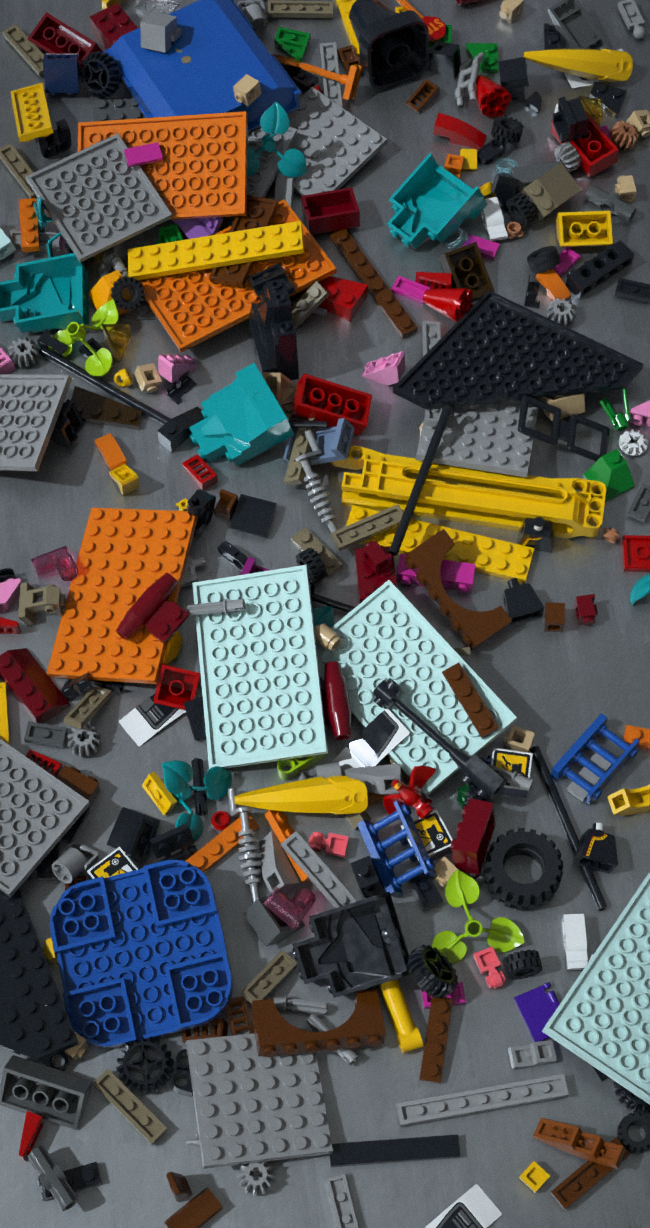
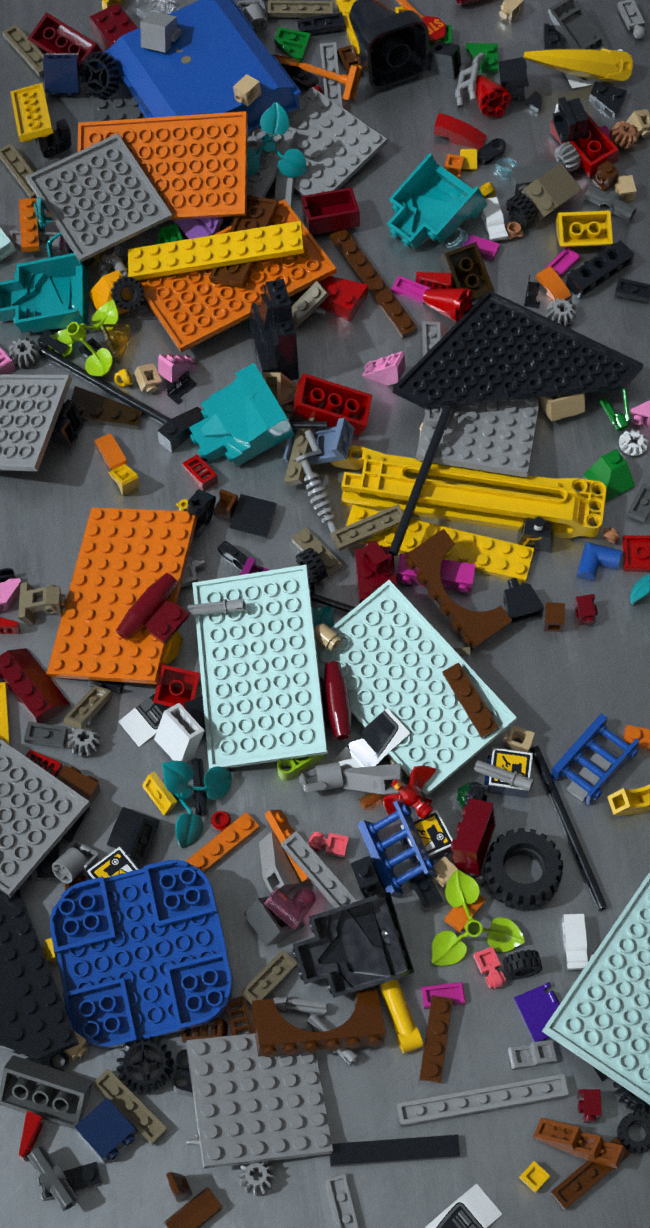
clear pink brick [31,546,78,581] -> none
black piece [61,672,94,701] -> none
dark pink tile [124,142,163,168] -> none
black plate [150,823,198,862] -> none
light grey piece [228,788,262,903] -> none
yellow piece [234,775,368,814] -> none
black slope [247,263,296,302] -> none
dark tan slope [344,811,371,830] -> none
black bar [373,678,508,799] -> none
reddish brown slope [405,79,440,114] -> none
black gear [406,944,458,999] -> none
black tyre [491,116,523,144] -> none
black slope [491,172,519,213] -> none
black bar [518,395,610,461] -> none
black tyre [527,246,561,273] -> none
black torso [574,823,618,874] -> none
clear yellow slope [578,95,603,127] -> none
none -> dark blue piece [74,1098,137,1164]
none -> white brick [154,703,205,762]
none -> black plate [297,12,345,34]
none -> orange slope [444,894,486,933]
none -> blue brick [576,542,622,581]
none -> dark red brick [577,1089,602,1123]
none -> reddish brown brick [592,160,619,191]

